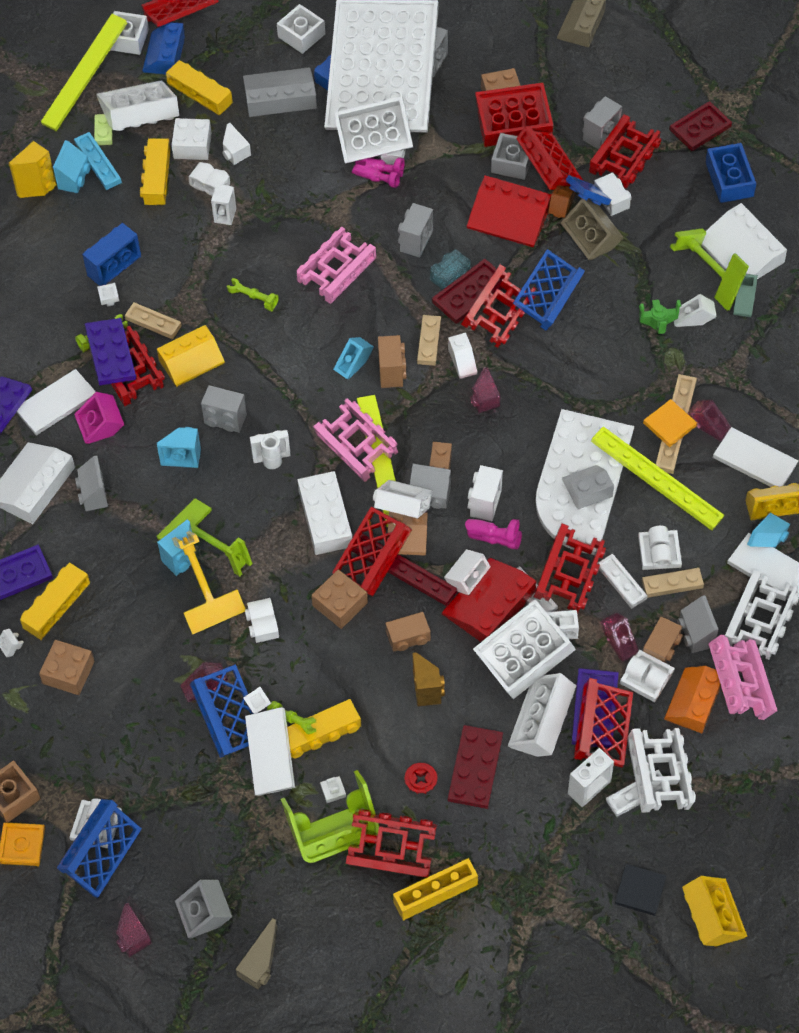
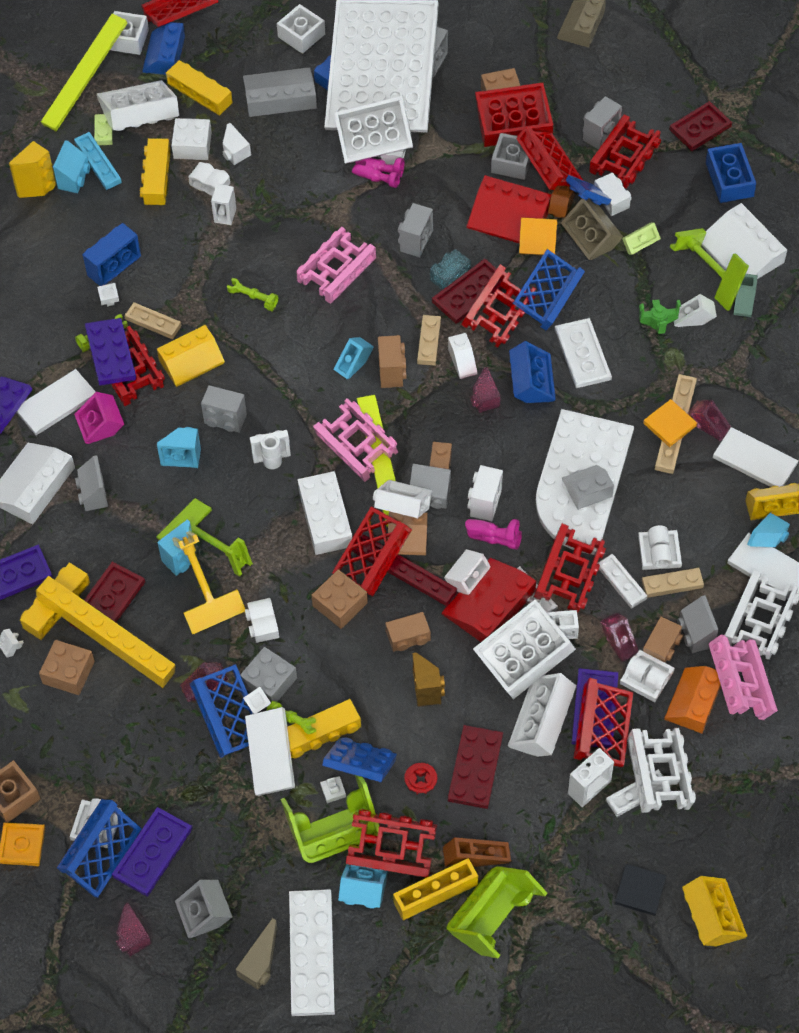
neon yellow tile [591,426,724,531] -> none
none -> yellow brick [36,576,175,688]
none -> dark red plate [69,562,145,632]
none -> dark purple plate [112,807,193,897]
none -> light grey brick [240,647,297,702]
none -> white plate [289,890,335,1016]
none -> blue plate [322,738,397,782]
none -> medium azure slope [338,864,388,908]
none -> dark orange slope [443,837,511,867]
none -> lime windscreen [447,866,548,959]
none -> blue slope [509,341,556,403]
none -> light orange tile [519,218,557,256]
none -> white tile [554,318,612,388]
none -> yellowish green plate [622,222,661,255]

